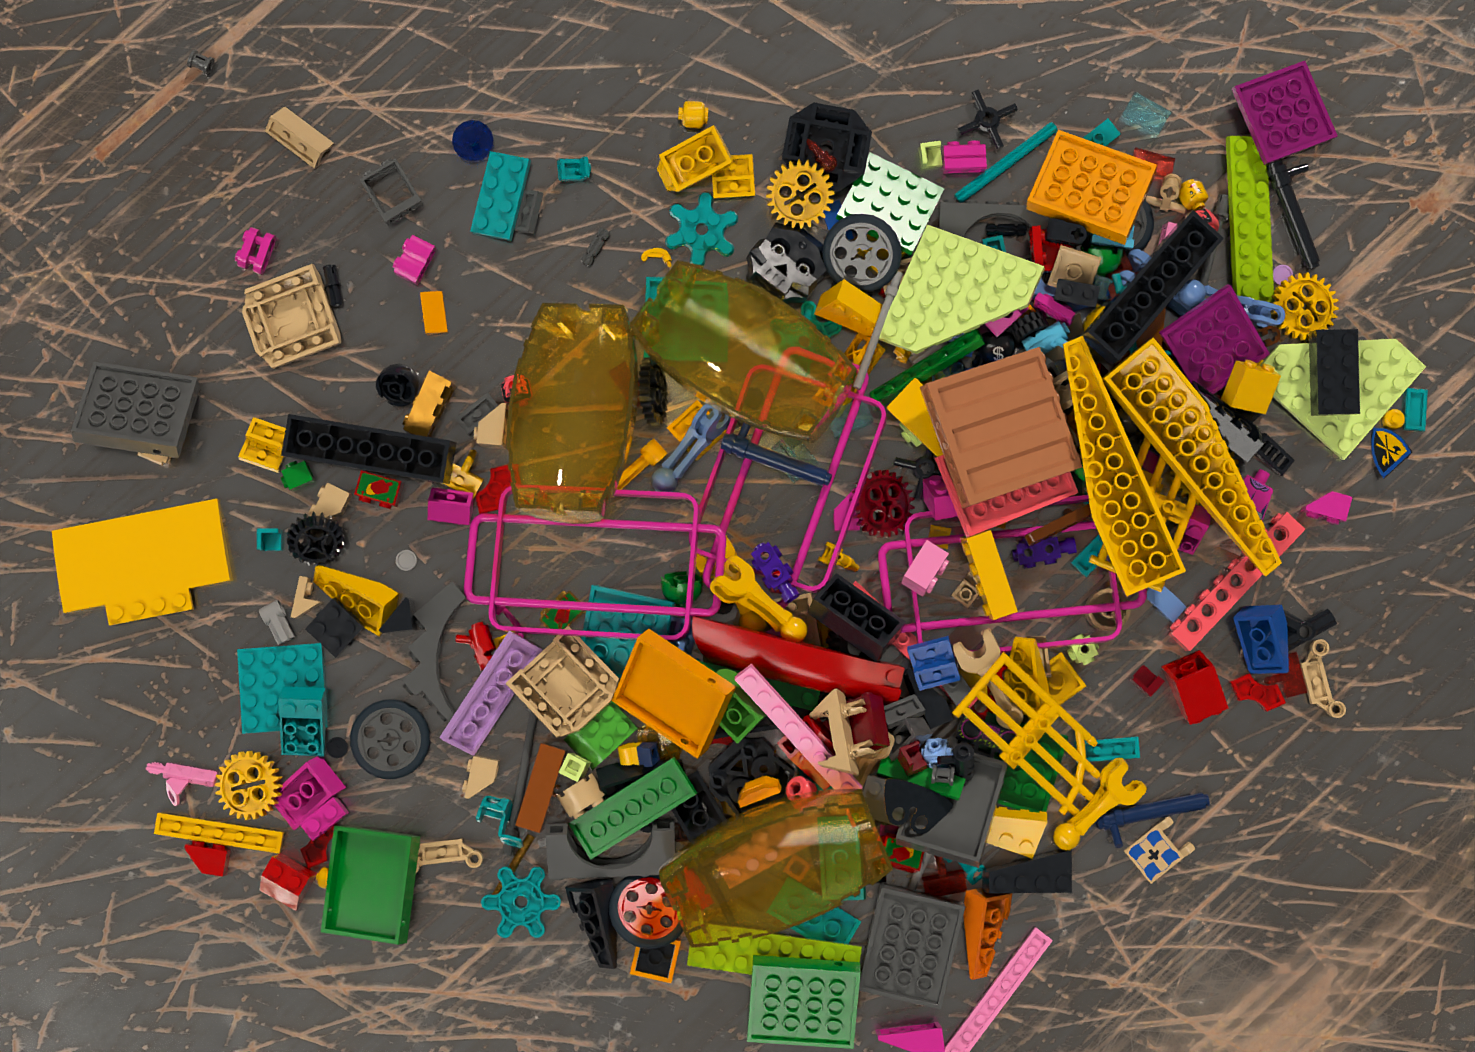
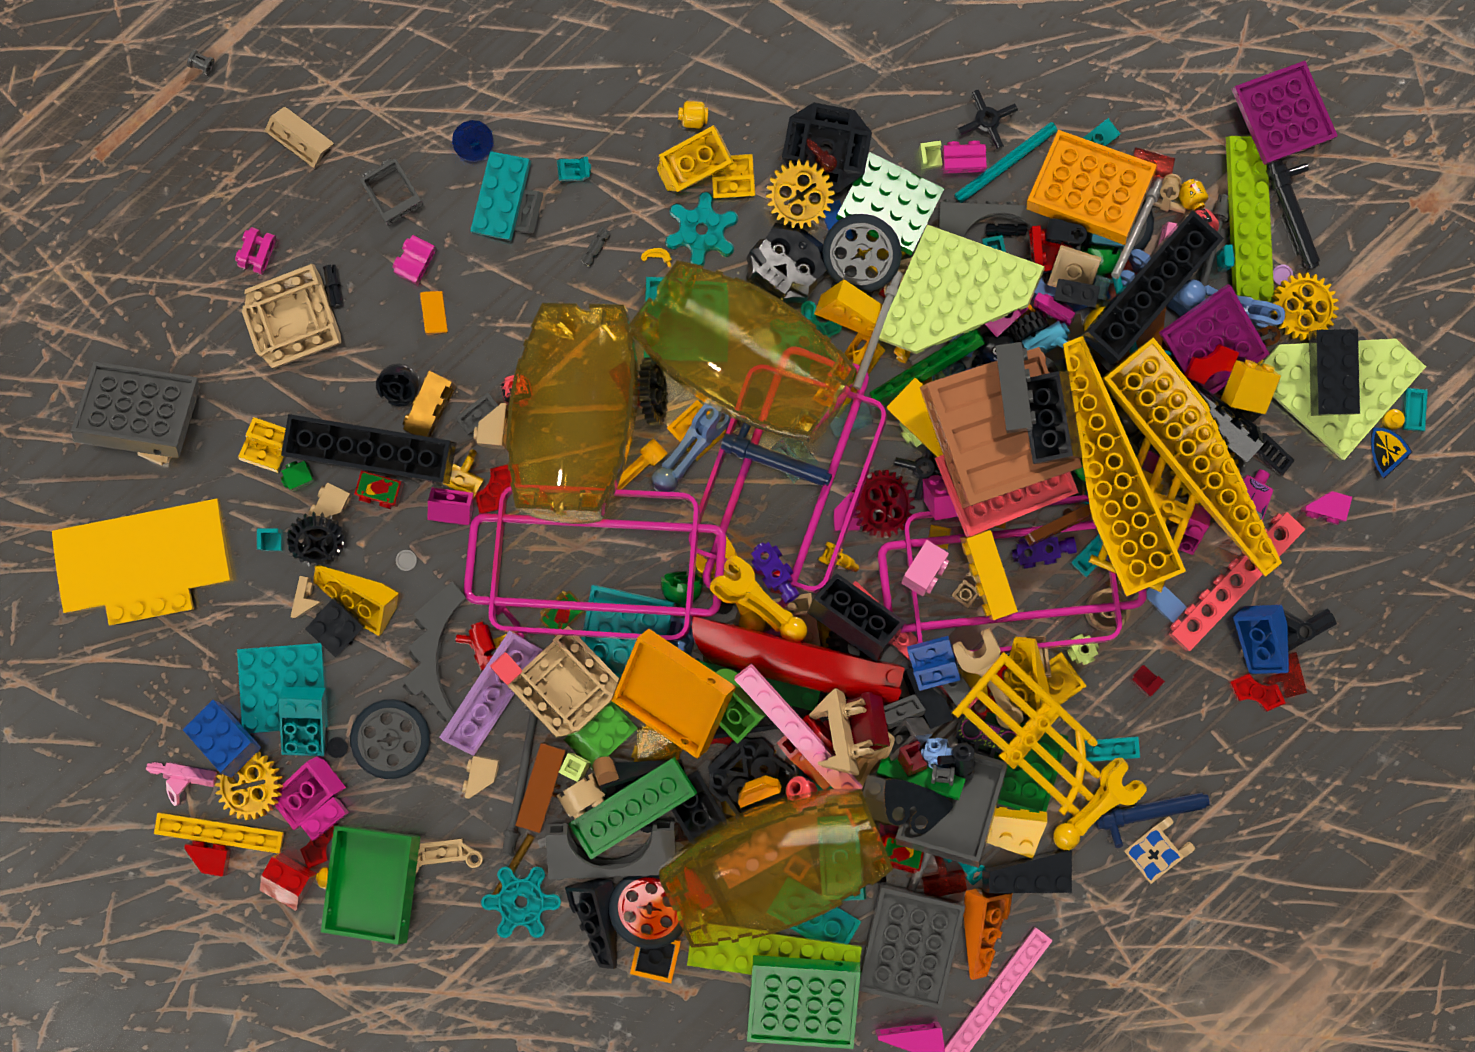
light grey piece [259,600,295,645] -> none
black slope [379,597,418,634] -> none
teal piece [476,796,523,848] -> none
leg [618,741,660,767] -> none
clear light blue panel [1121,92,1172,136] -> none
red slope [1161,650,1229,725] -> none
tan plate [1299,639,1346,718] -> none
none -> blue brick [183,700,261,778]
none -> coral slope [490,652,522,685]
none -> medium nougat brick [592,756,619,786]
none -> dark grey brick [996,342,1036,433]
none -> black slope [1027,371,1082,464]
none -> light grey bar [1111,177,1163,279]
none -> red tile [1184,344,1239,385]
none -> teal plate [1216,245,1235,273]

